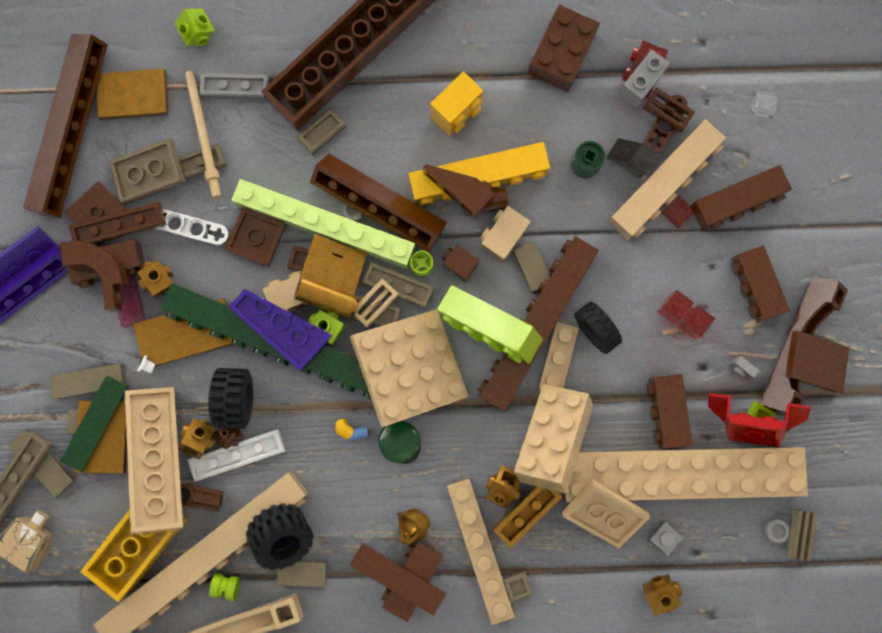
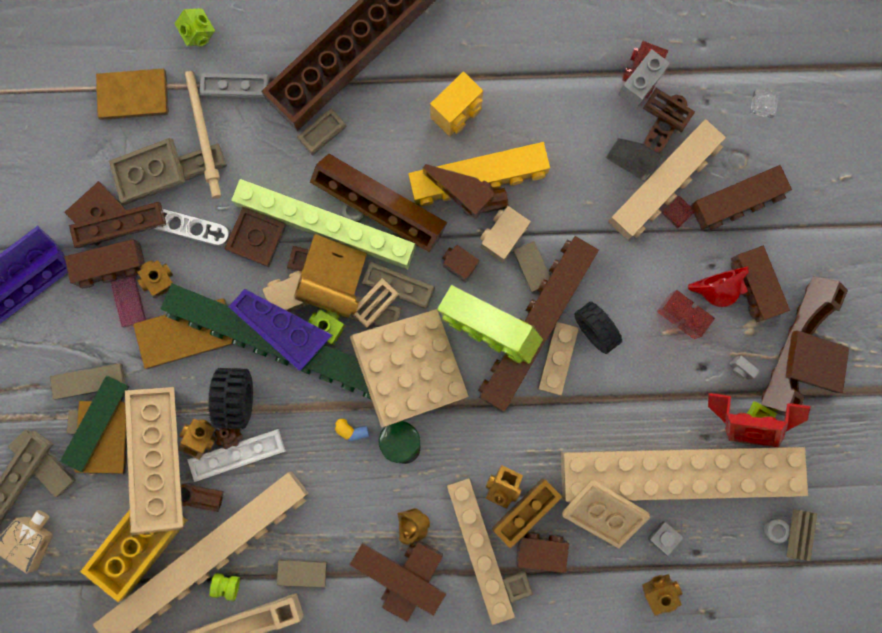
reddish brown brick [23,34,108,218] -> none
reddish brown arch [61,241,130,312] -> none
white piece [137,355,156,373] -> none
black tyre [246,503,314,570] -> none
lime wheel [410,251,433,277] -> none
tan brick [514,384,593,494] -> none
reddish brown brick [528,4,600,92] -> none
dark green wheel [571,141,605,179] -> none
reddish brown brick [647,374,692,449] -> none
none -> reddish brown brick [516,532,569,573]
none -> red hat [688,266,749,307]

